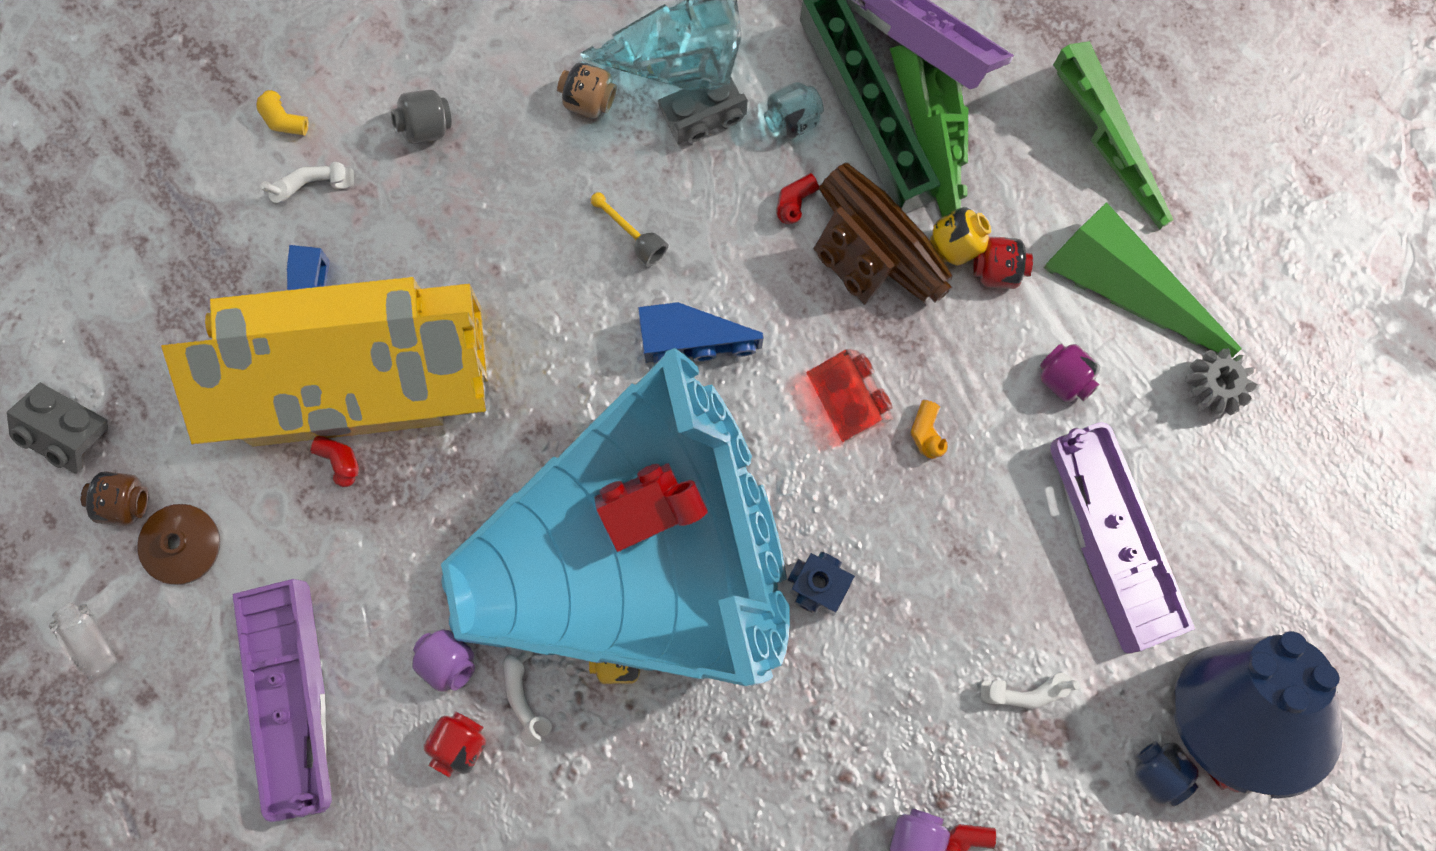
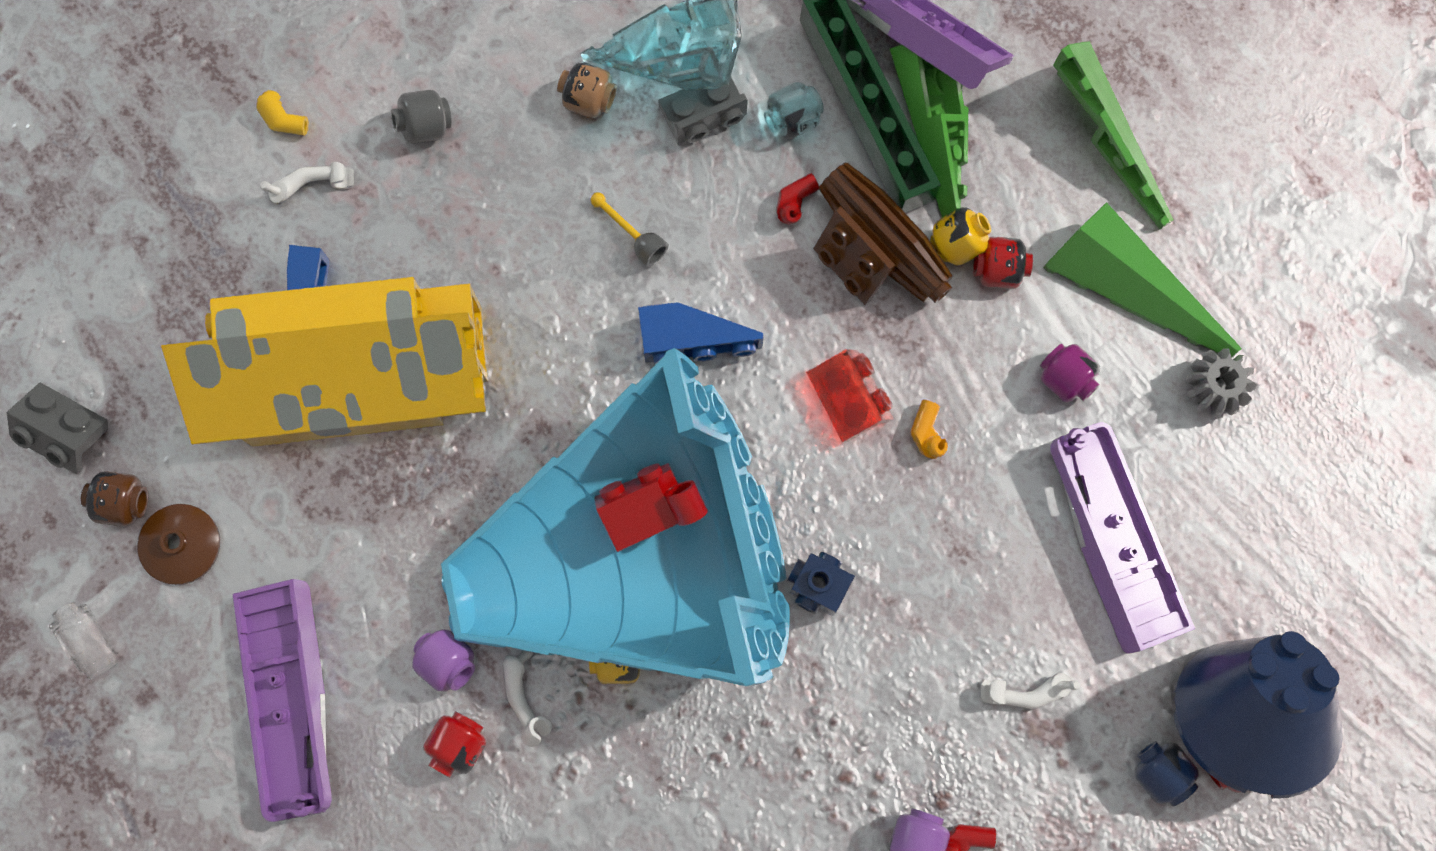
red arm [310,436,359,487] -> none

